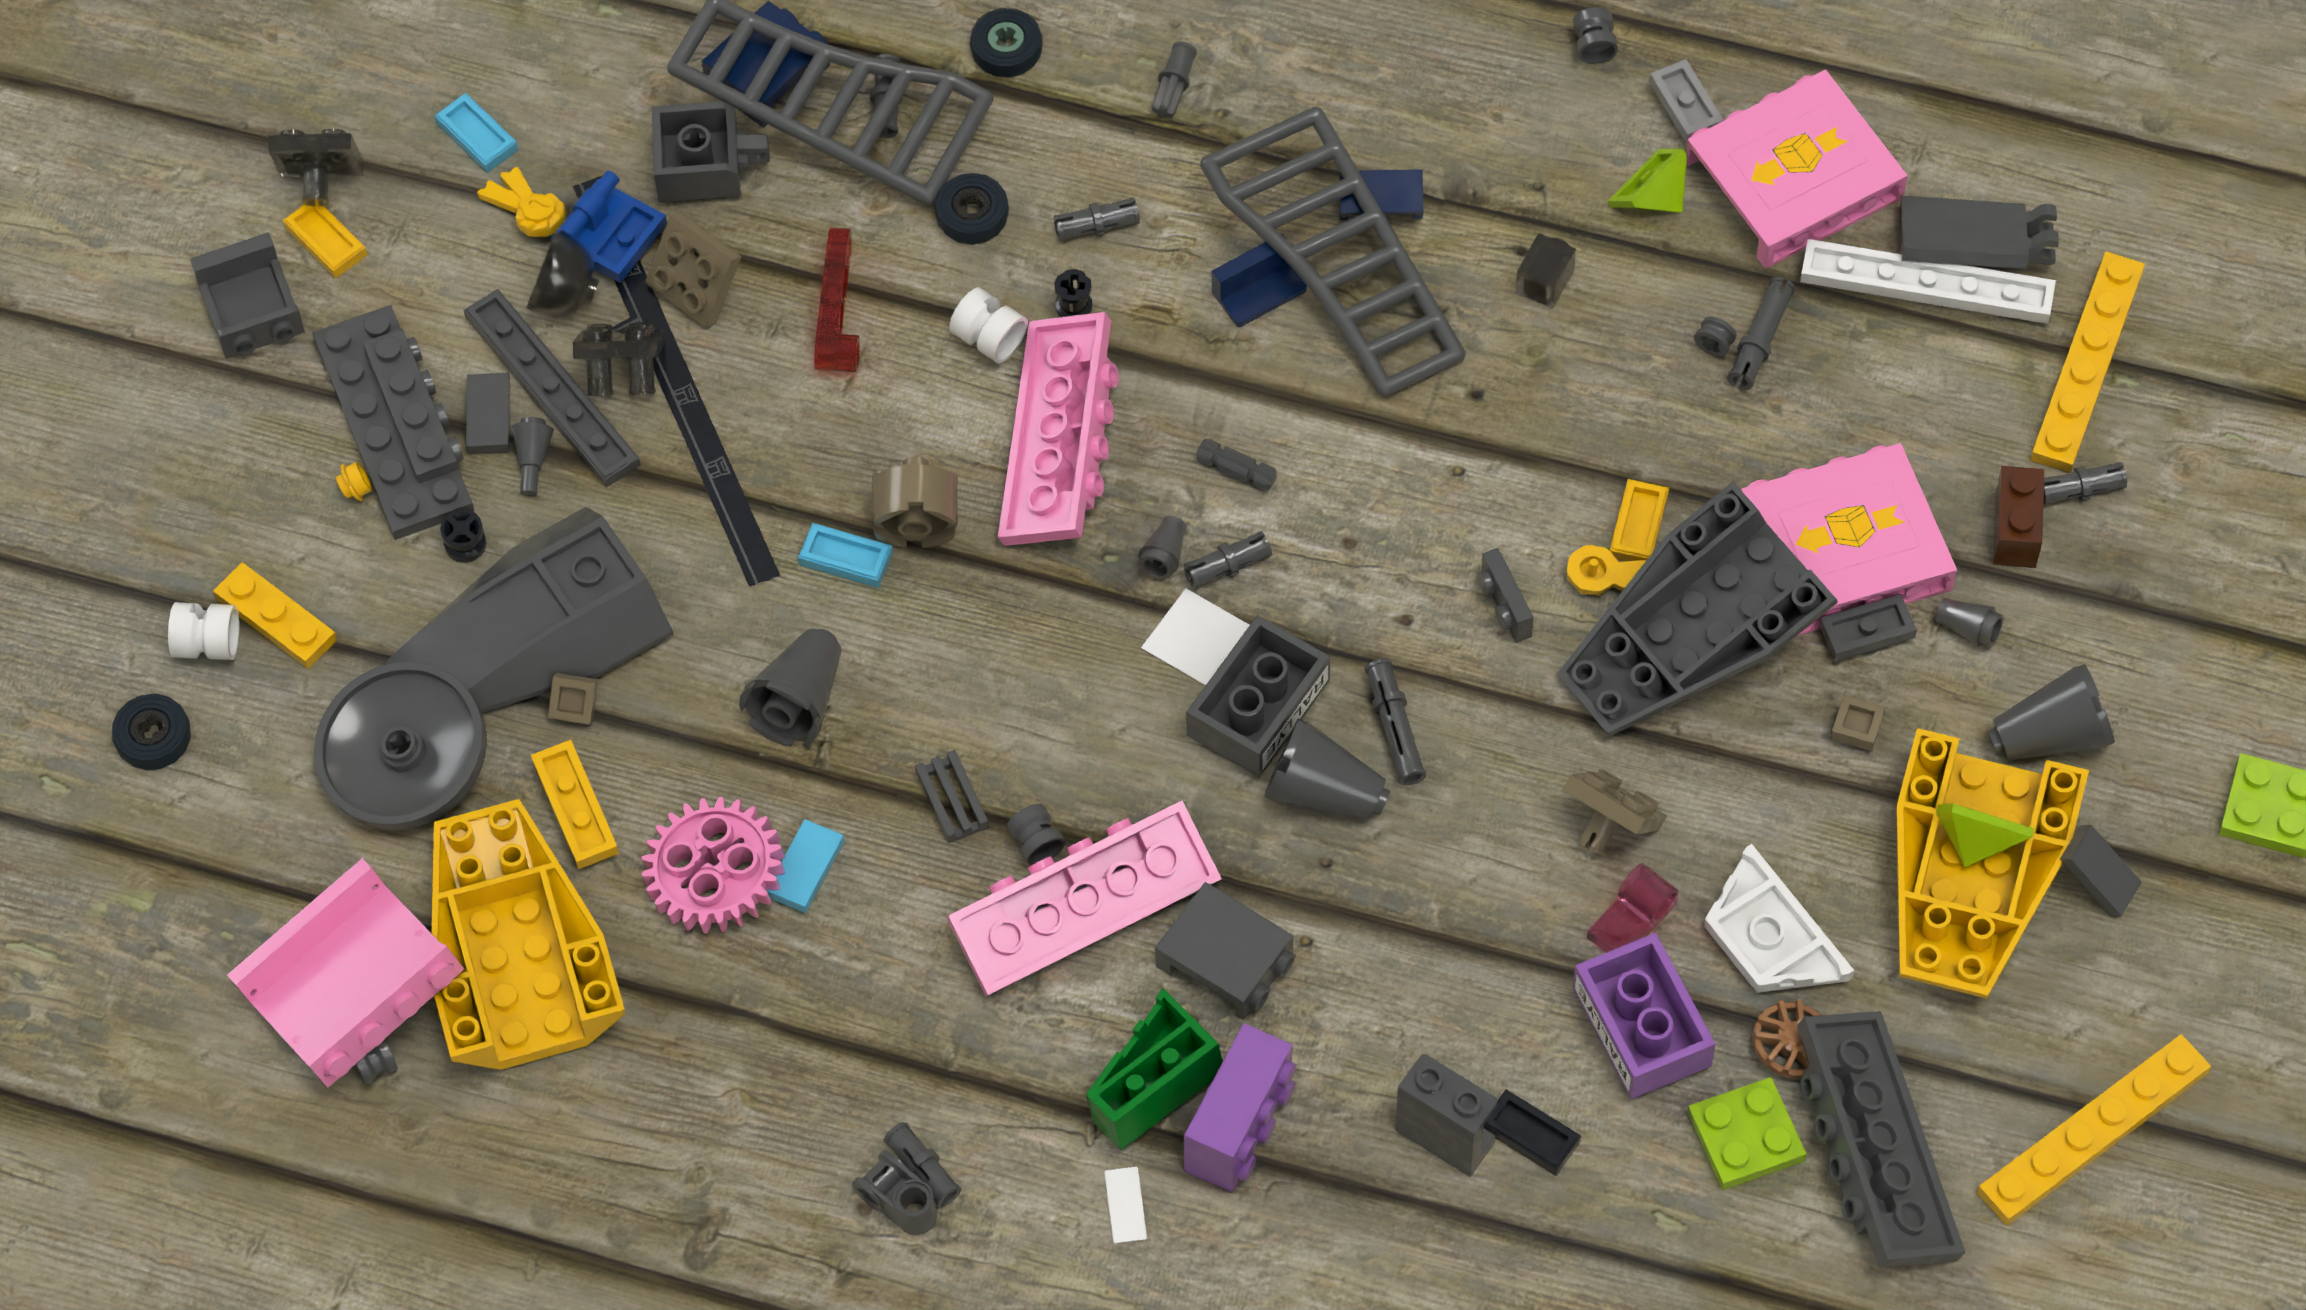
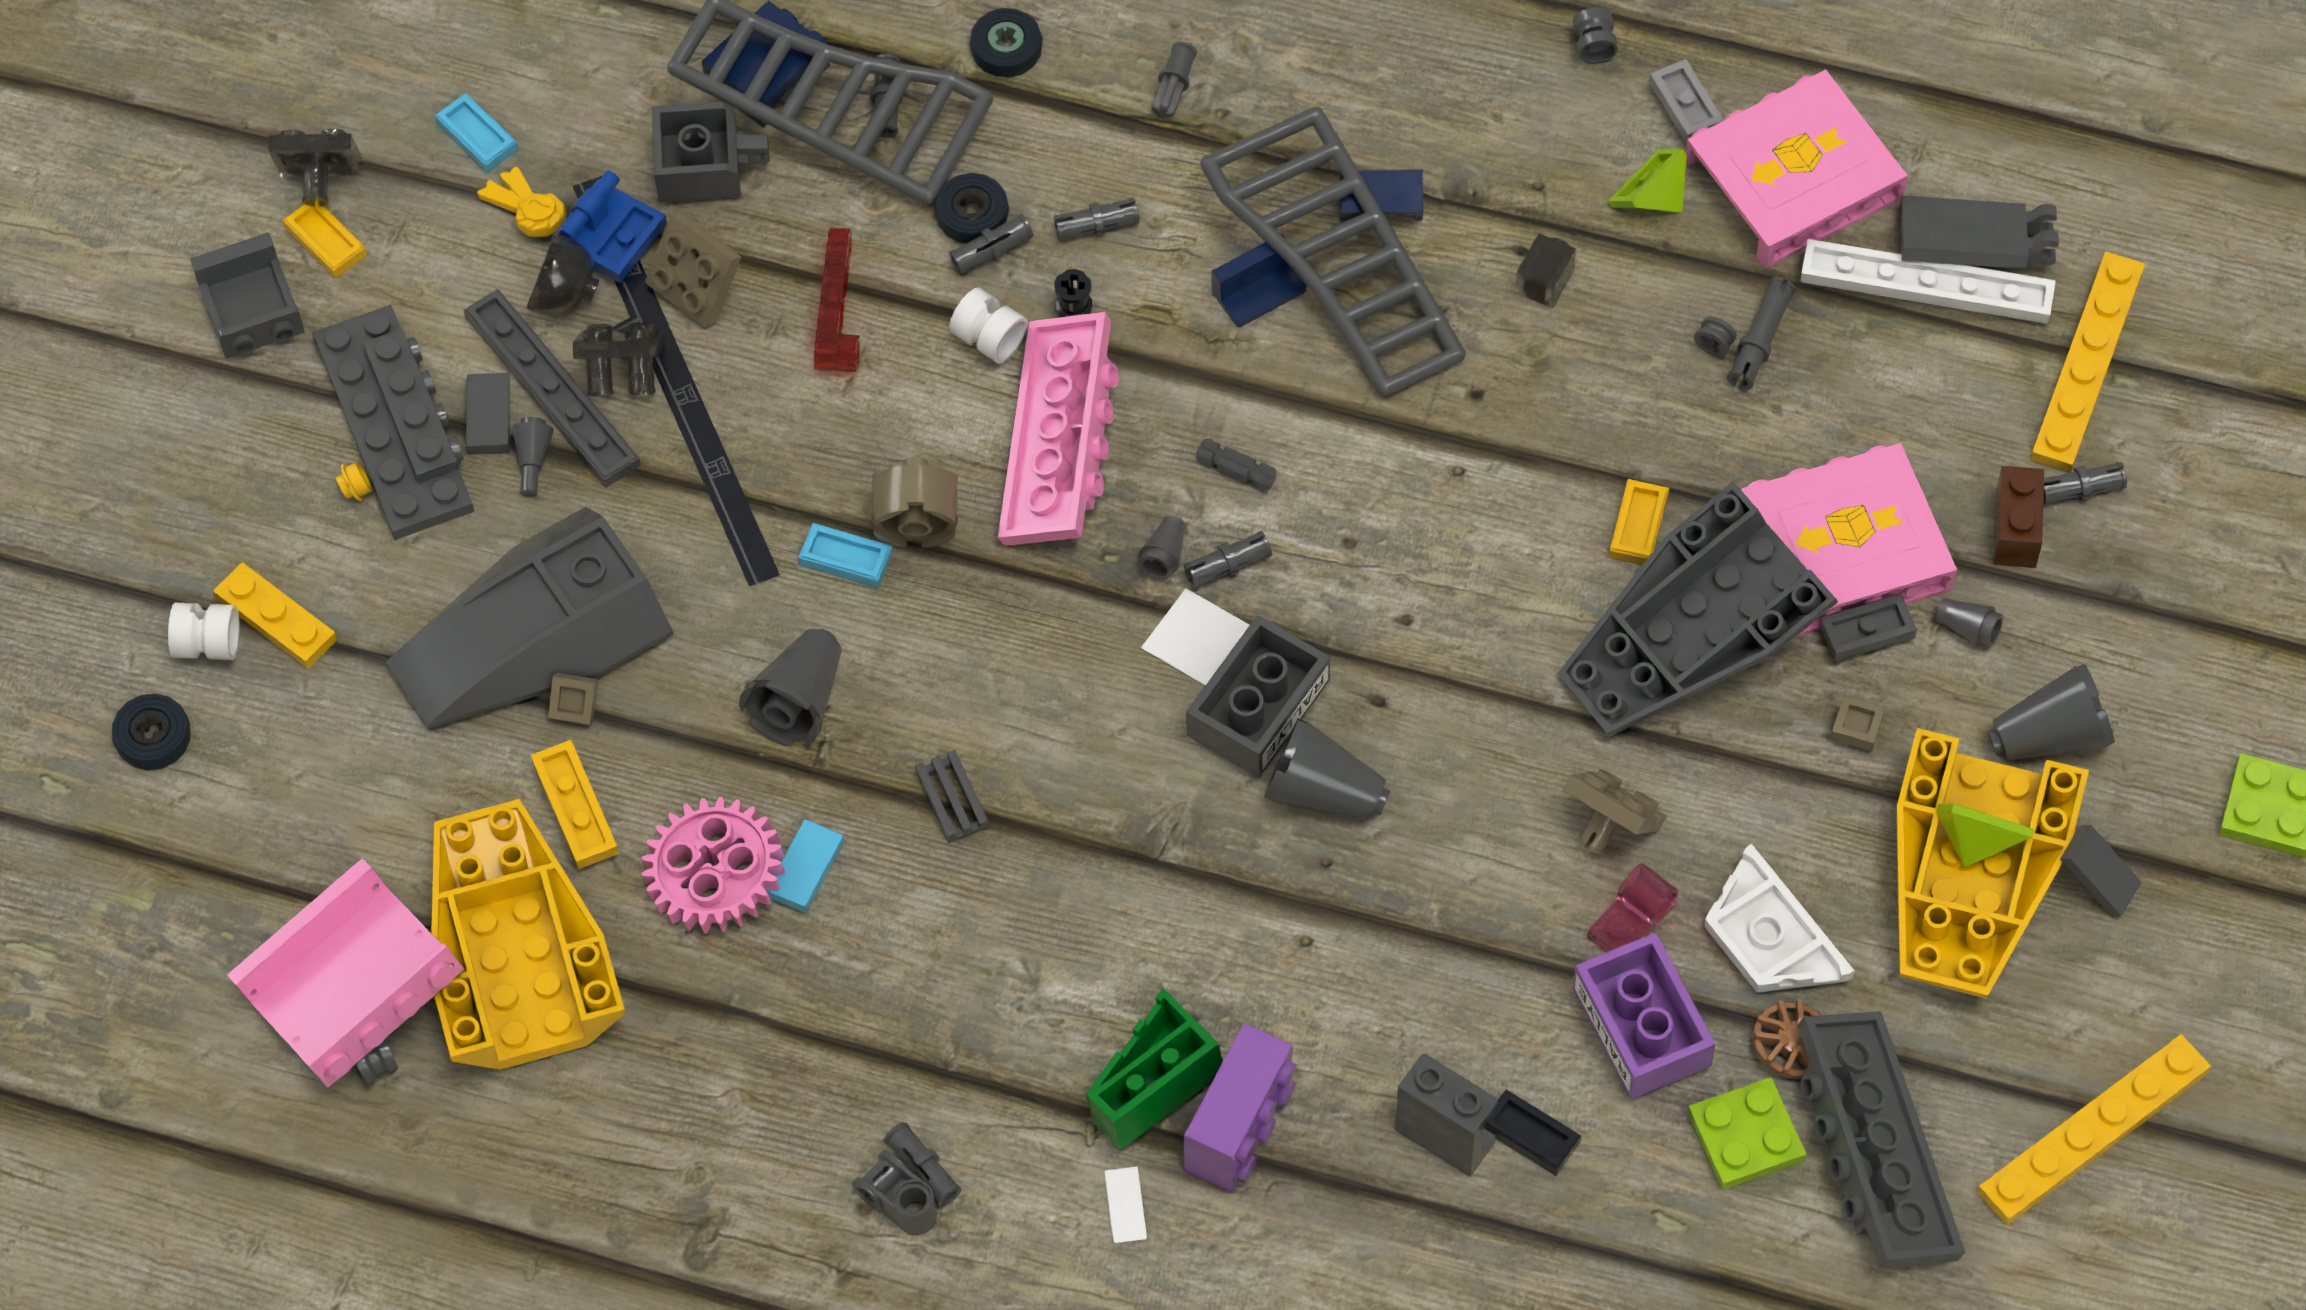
dark grey dish [314,662,487,830] -> none
black wheel [440,509,487,563] -> none
bright pink plate [946,801,1222,996] -> none
dark grey wheel [1007,804,1066,865] -> none
dark grey panel [1155,882,1296,1019] -> none
dark grey pin [1364,659,1426,785] -> none
dark grey plate [1477,548,1533,643] -> none
yellow piece [1567,545,1646,596] -> none
none -> dark grey pin [949,214,1034,275]

